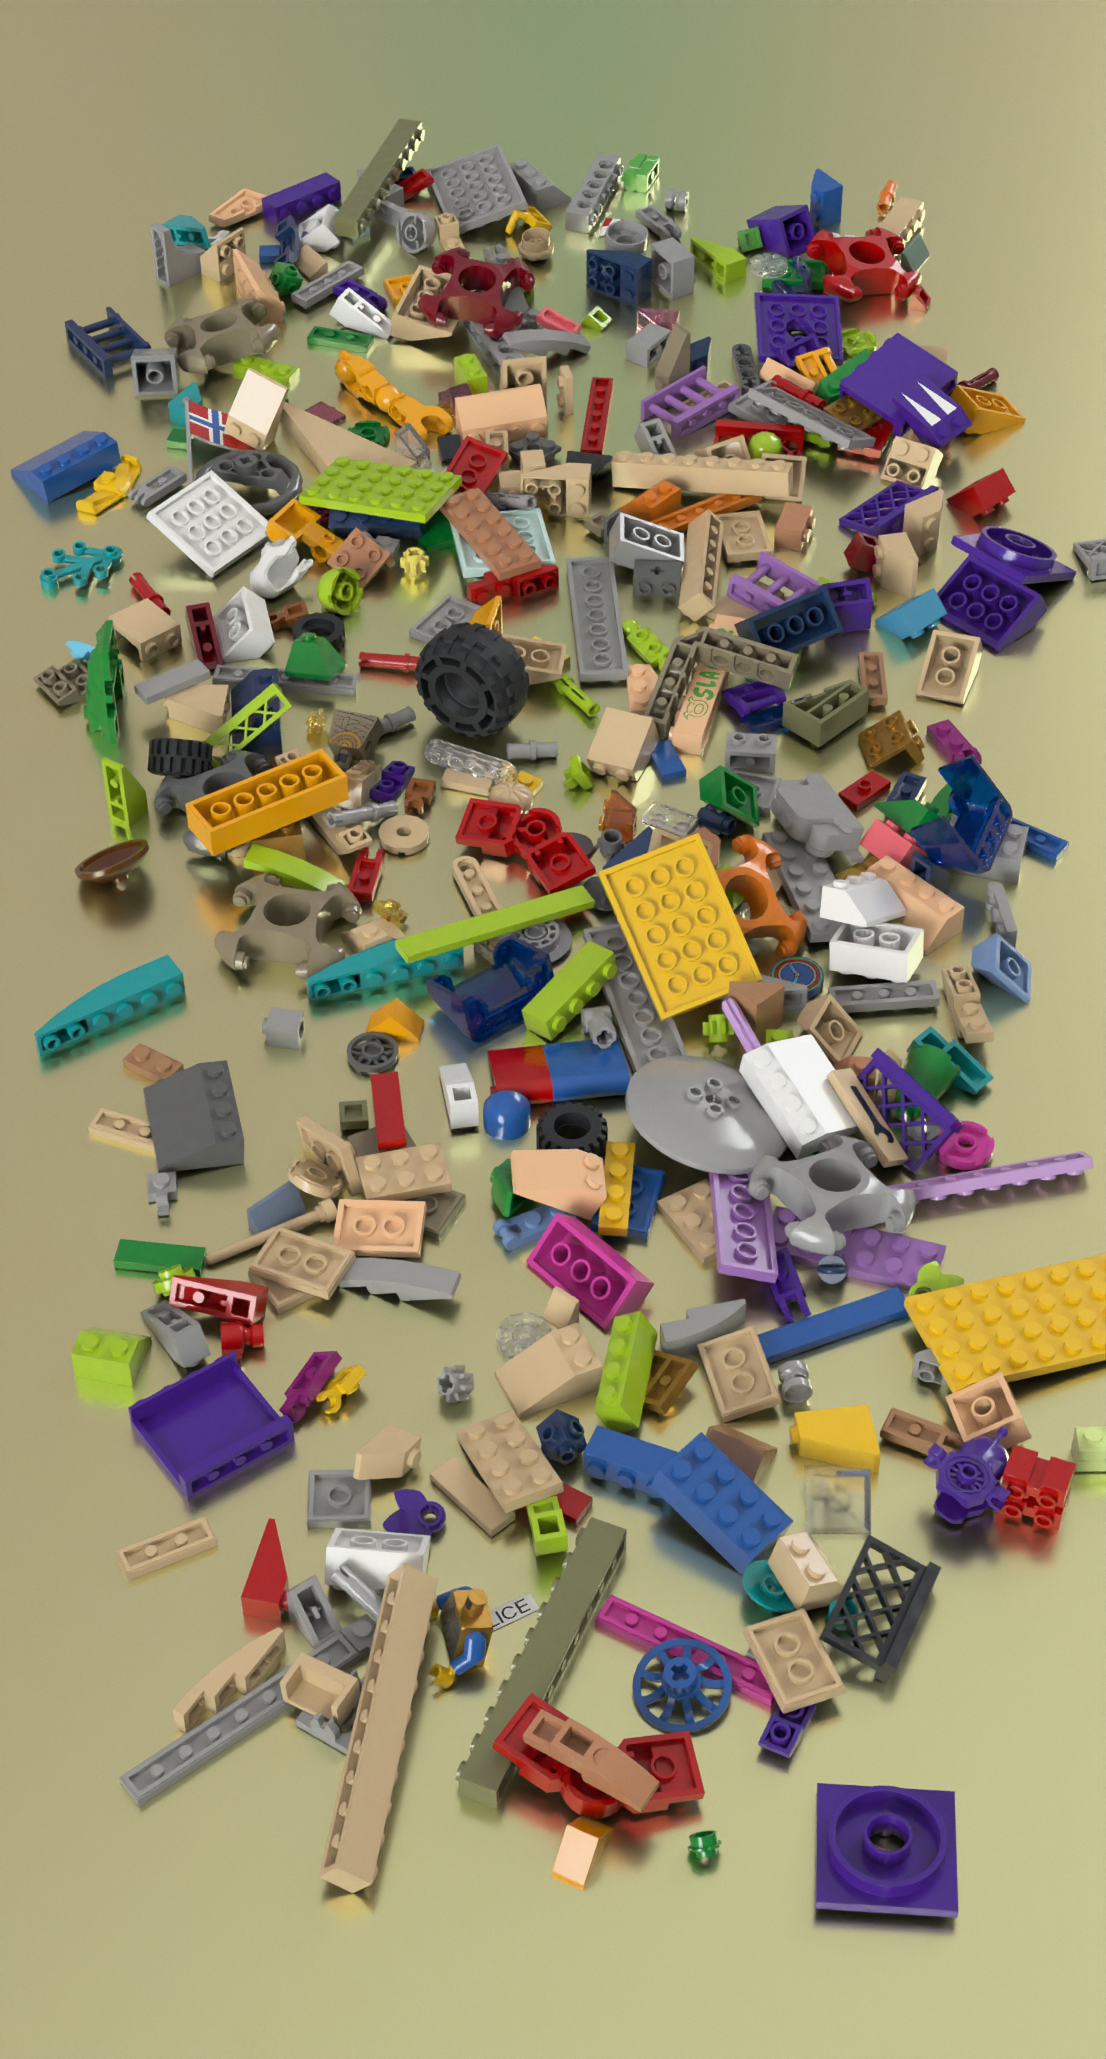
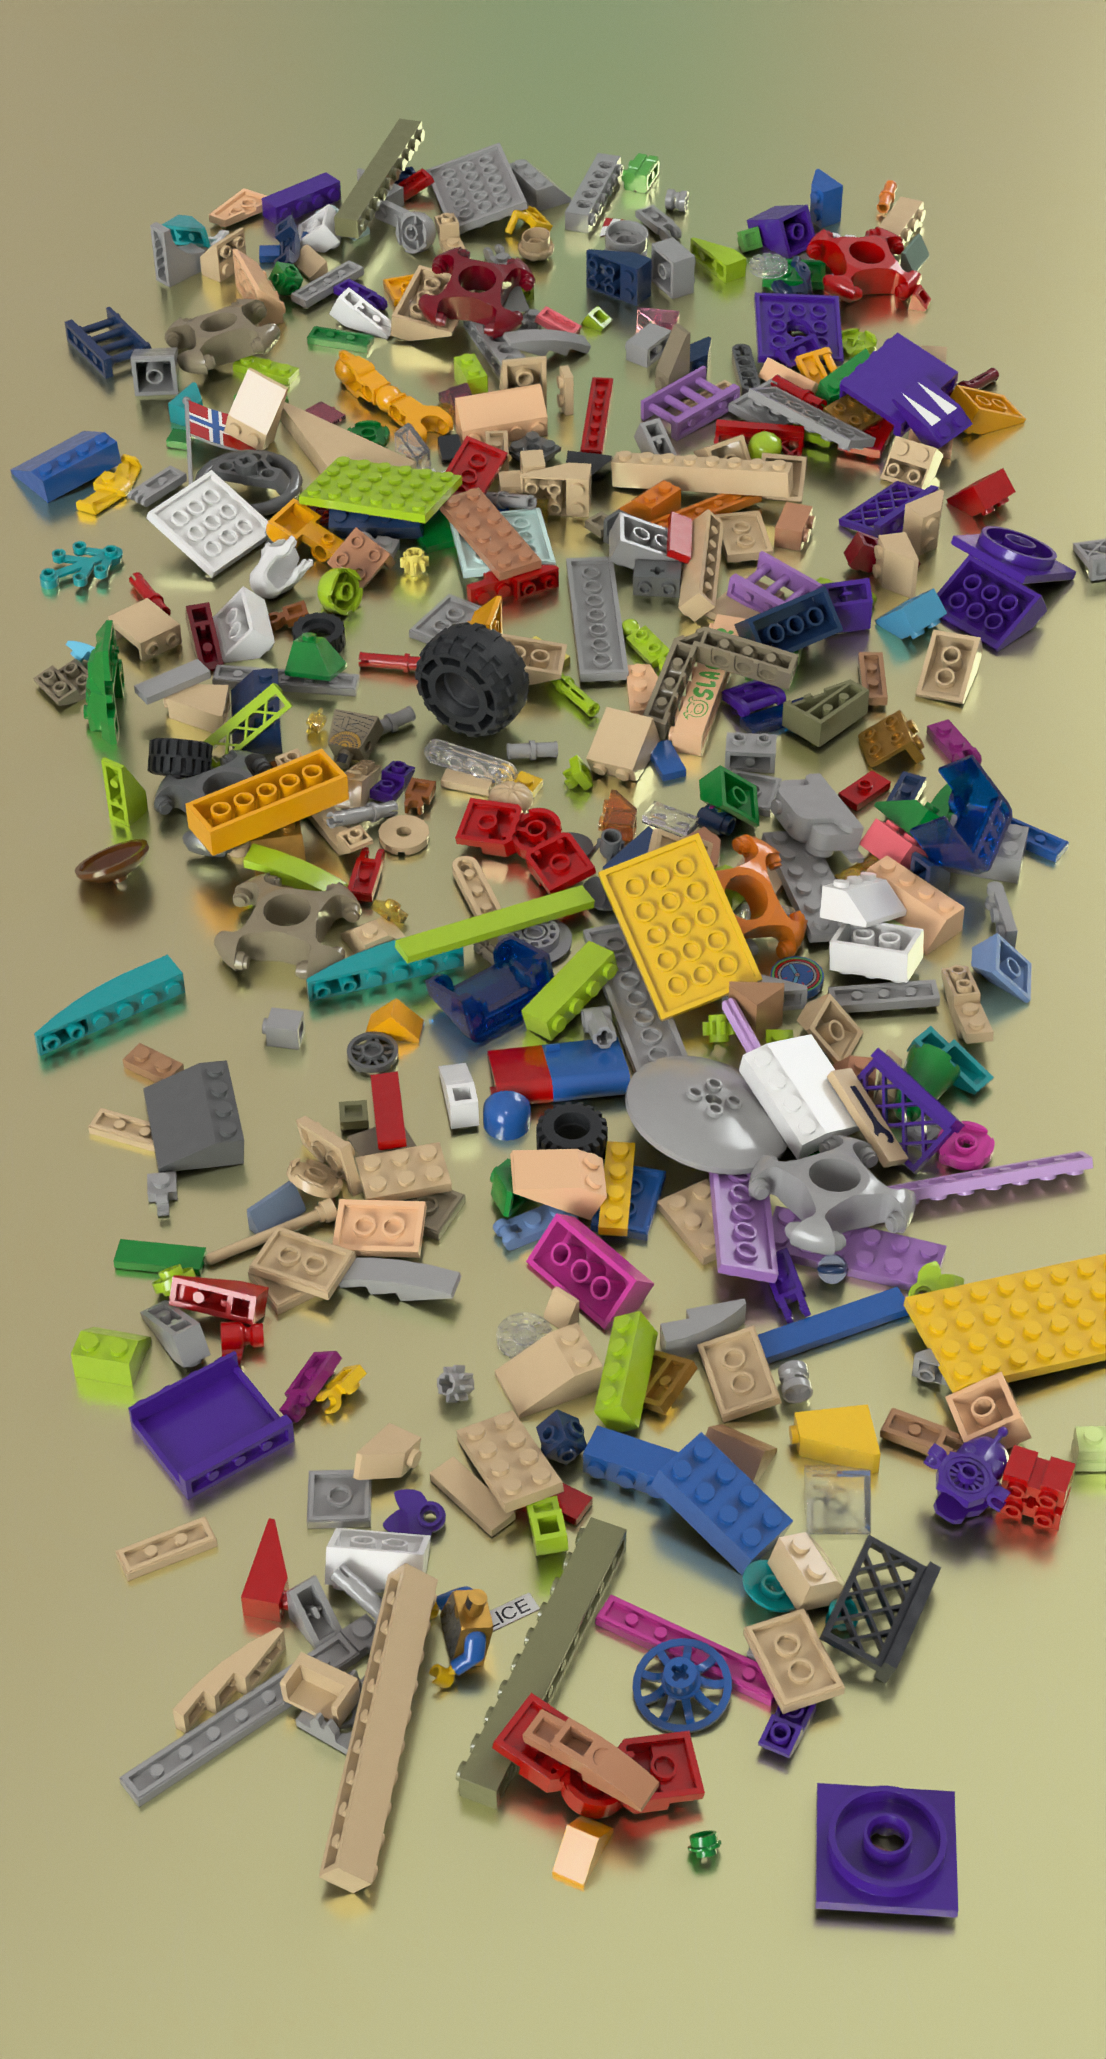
none -> tile [667,511,693,564]

